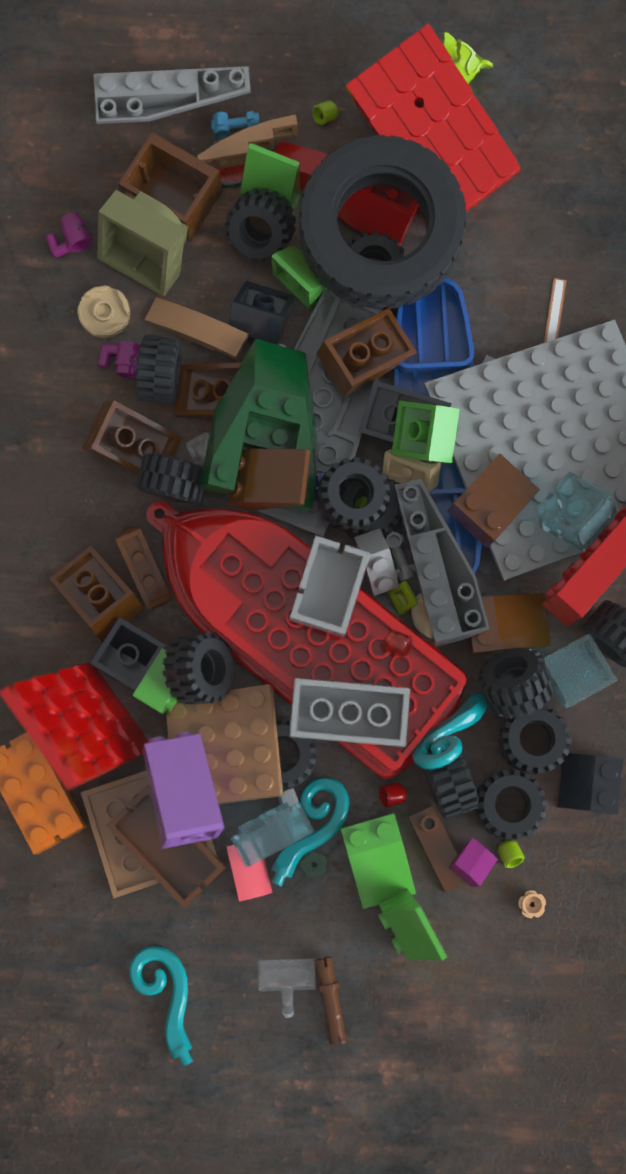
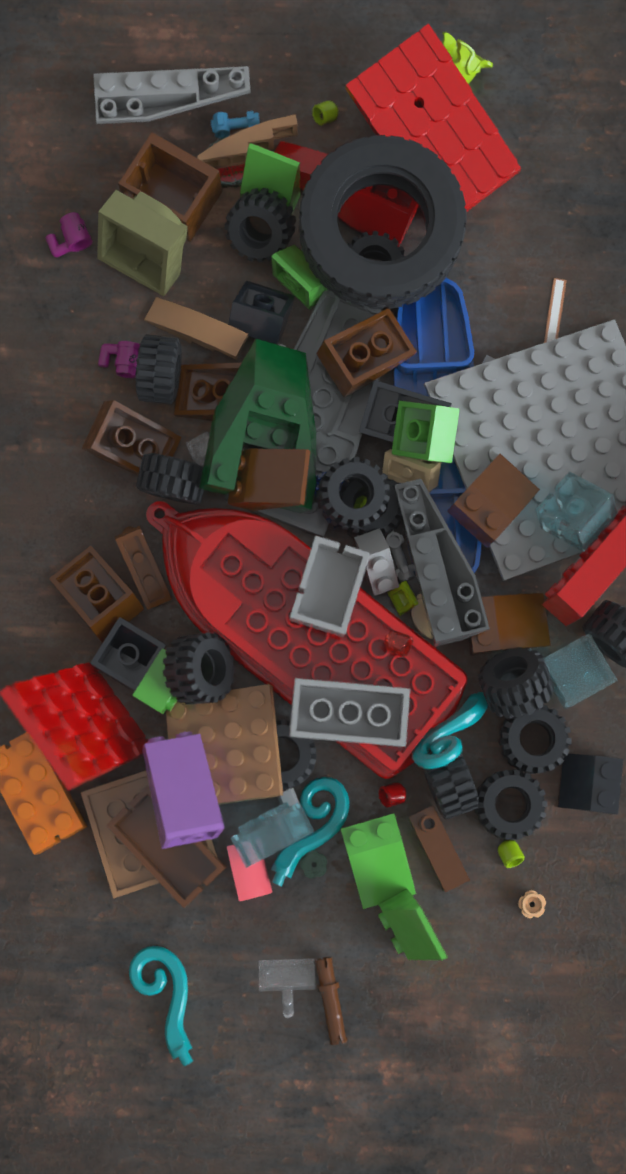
tan tile [77,286,131,338] -> none
magenta piece [450,838,498,887] -> none

